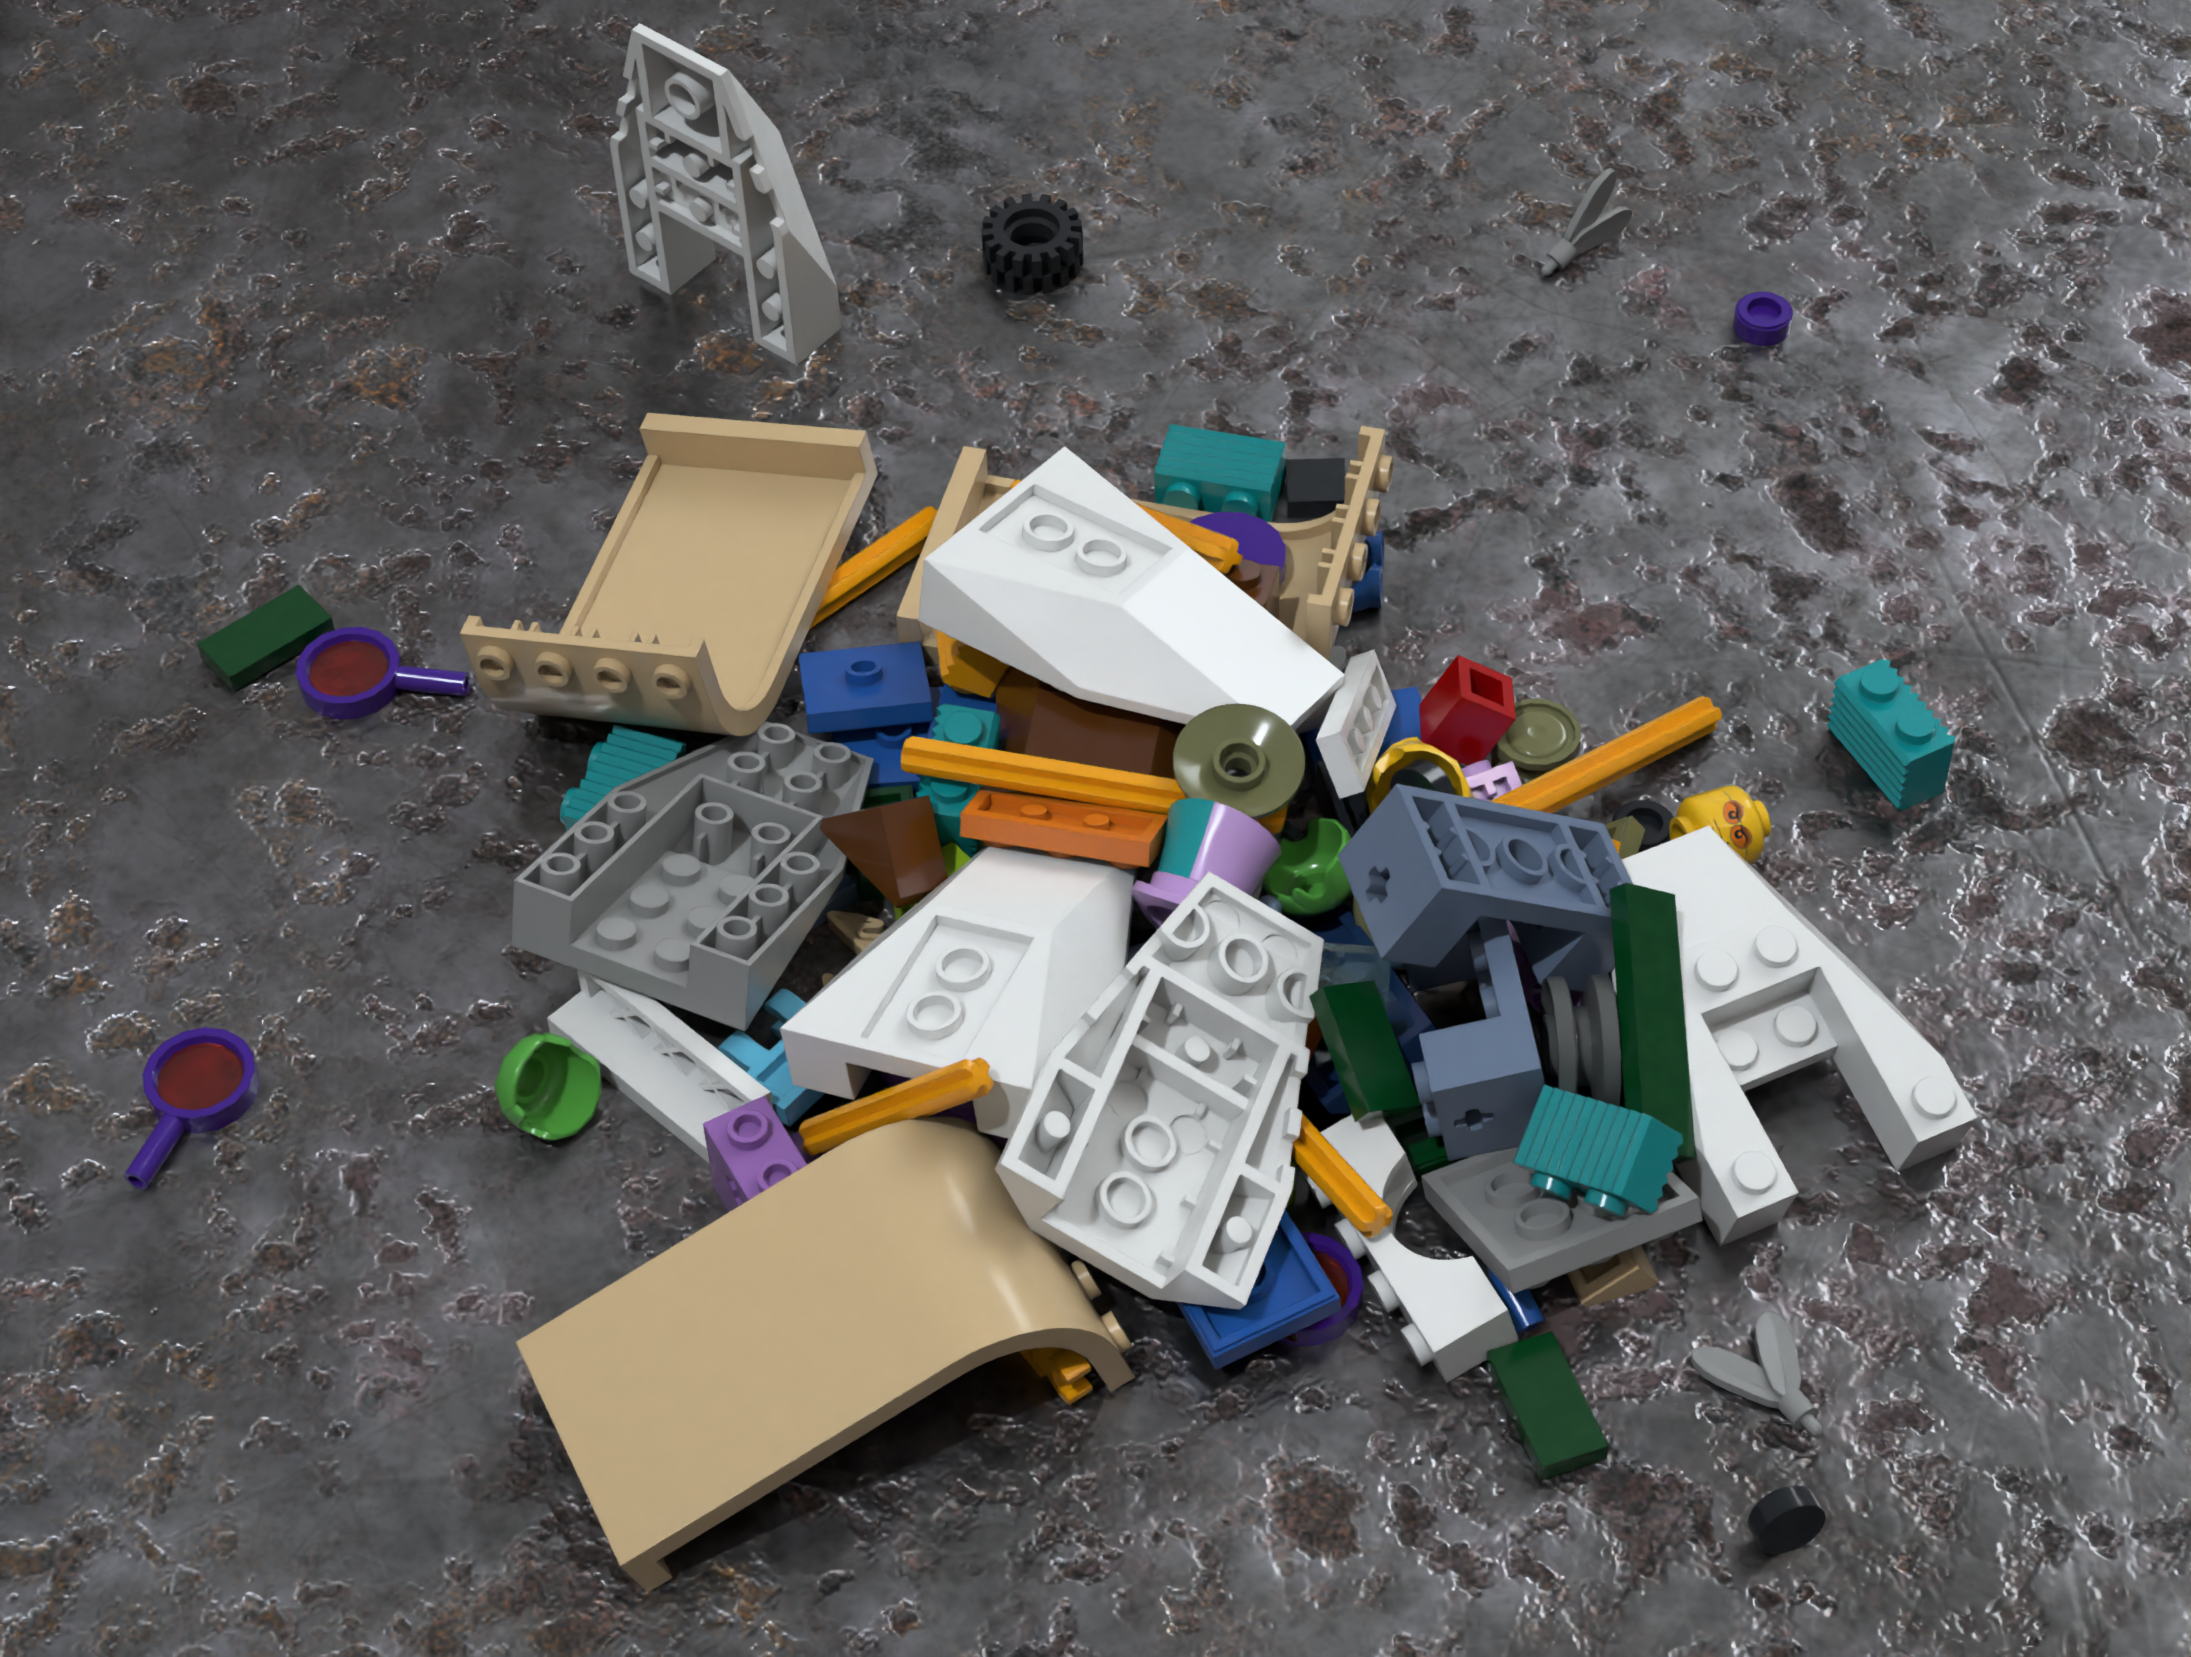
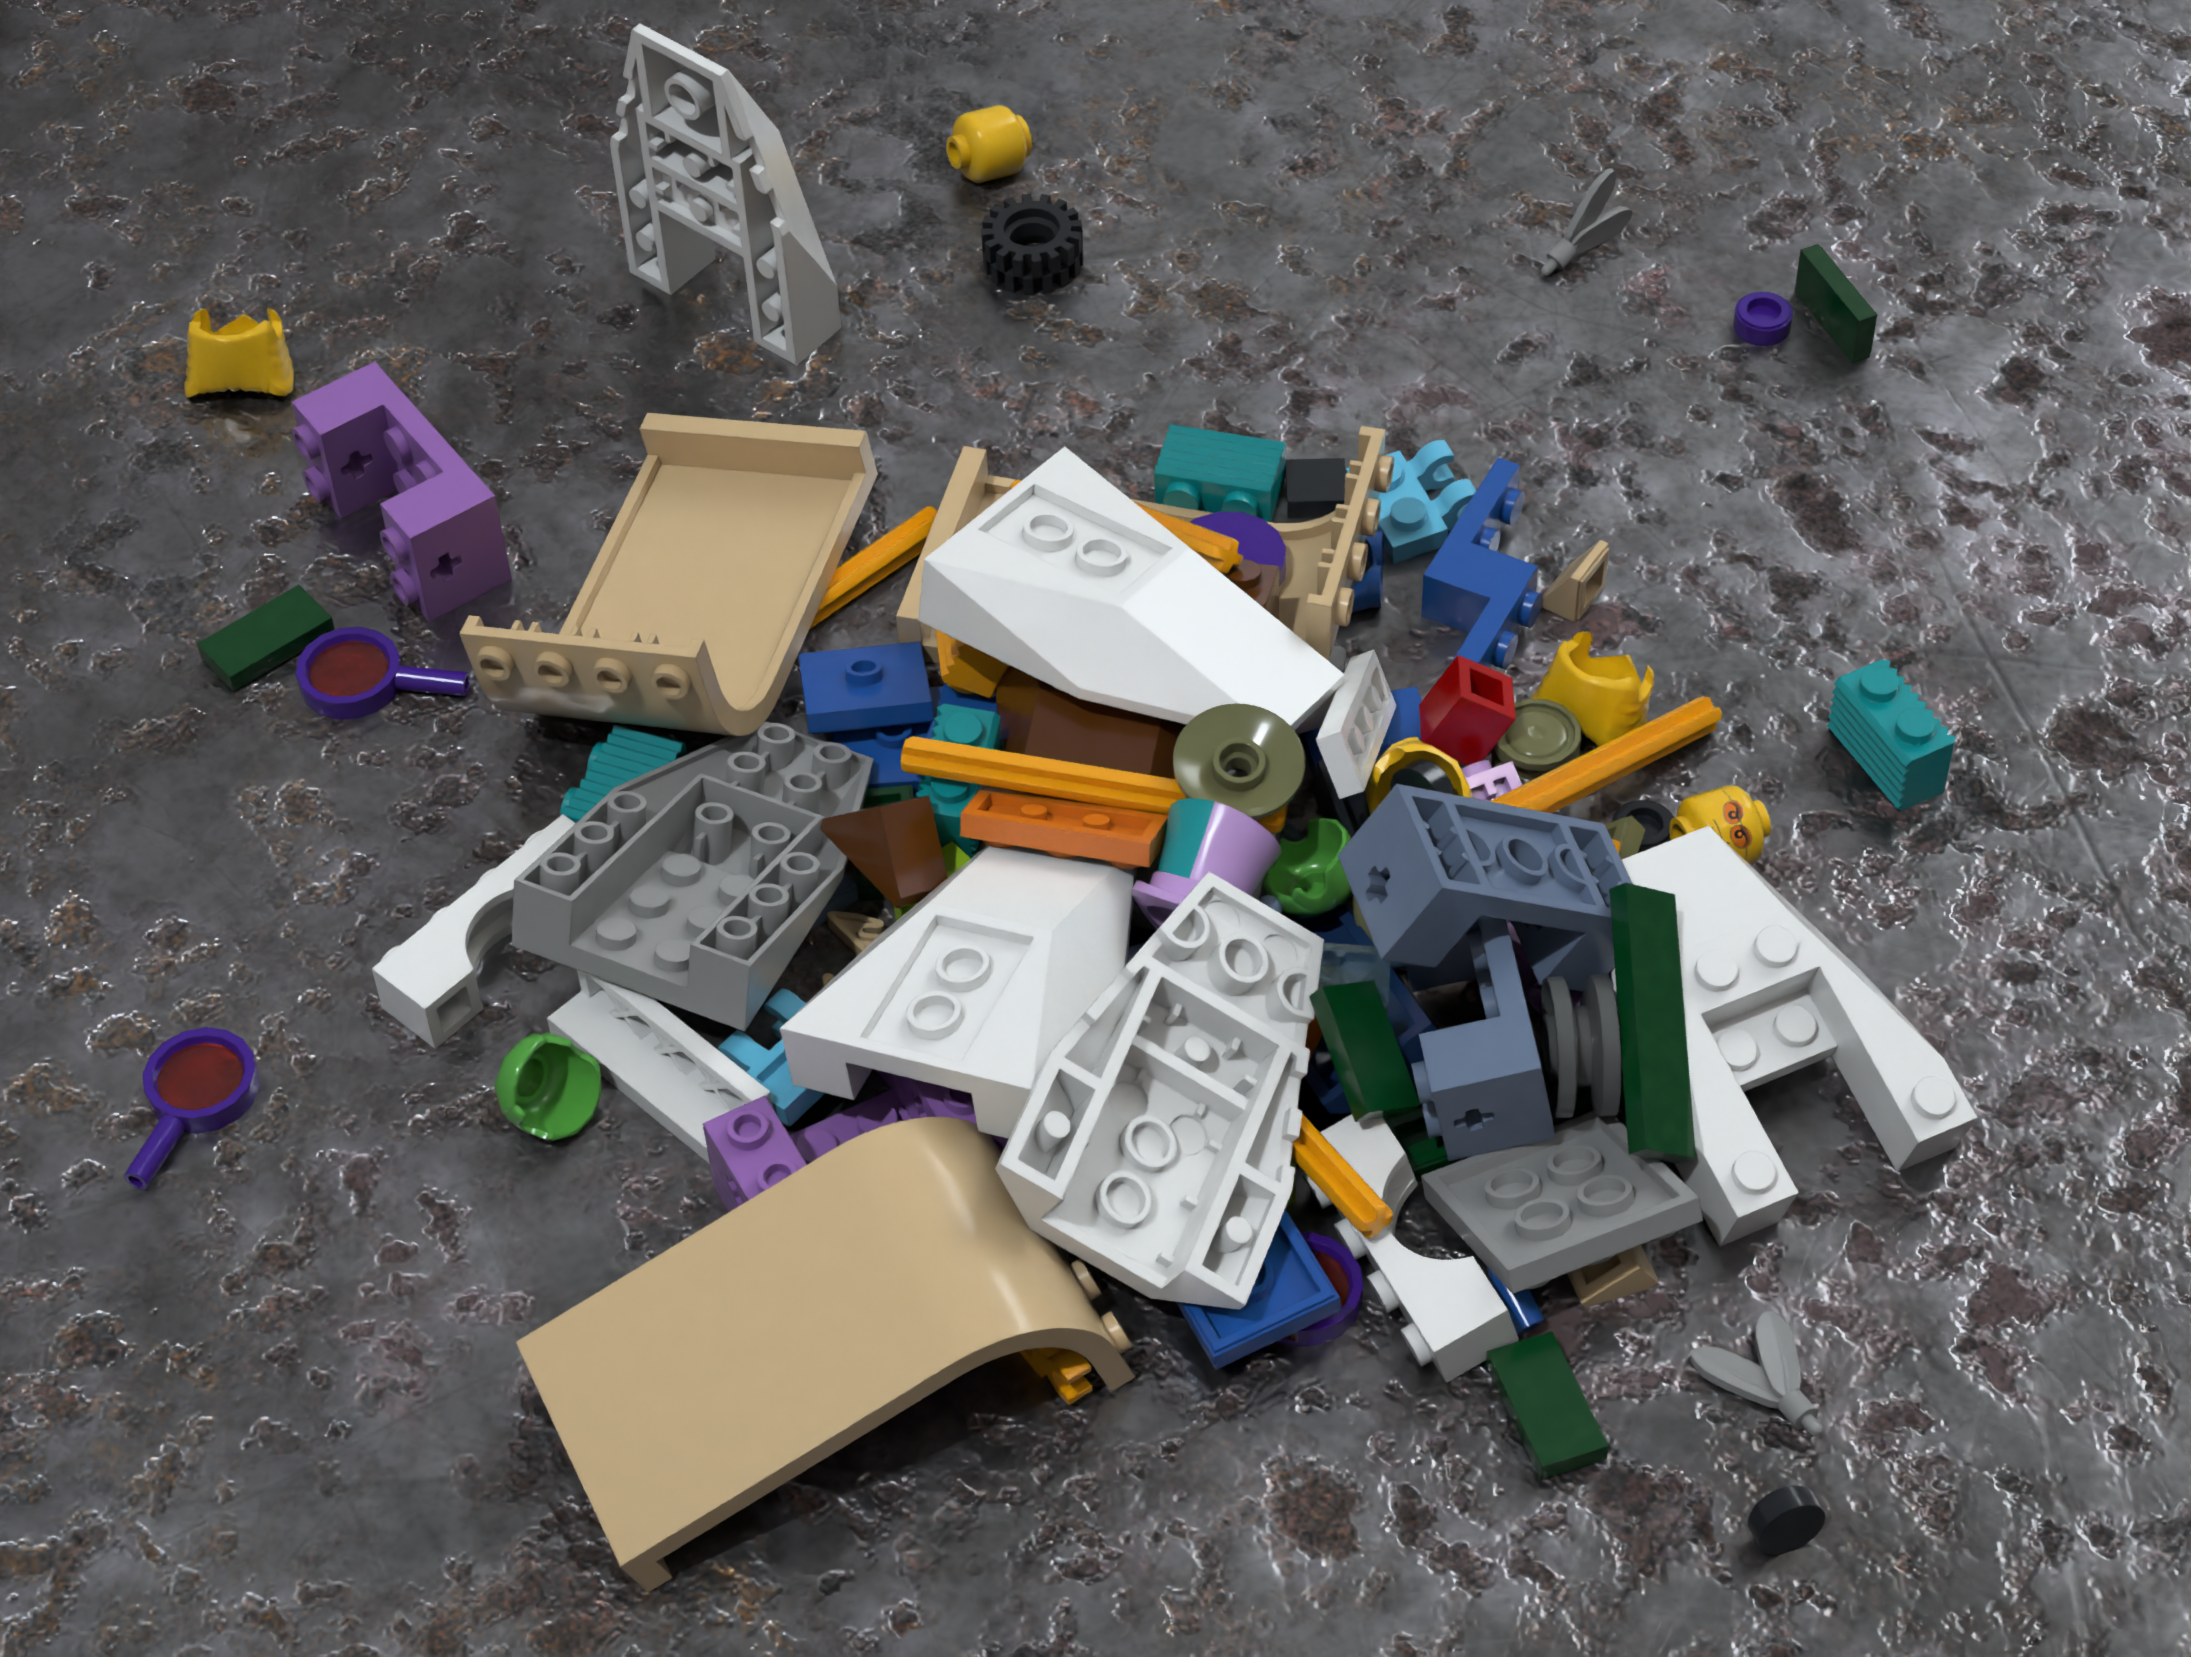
light orange axle [798,1058,994,1156] -> none
teal brick [1513,1084,1683,1218] -> none
none -> yellow hair [184,308,294,398]
none -> medium lavender plate [292,361,512,622]
none -> white arch [372,814,575,1049]
none -> yellow head [946,105,1032,183]
none -> medium azure plate [1345,440,1476,564]
none -> blue bracket [1421,457,1543,671]
none -> yellow hair [1530,631,1654,747]
none -> tan slope [1541,540,1610,623]
none -> dark green tile [1795,244,1877,363]

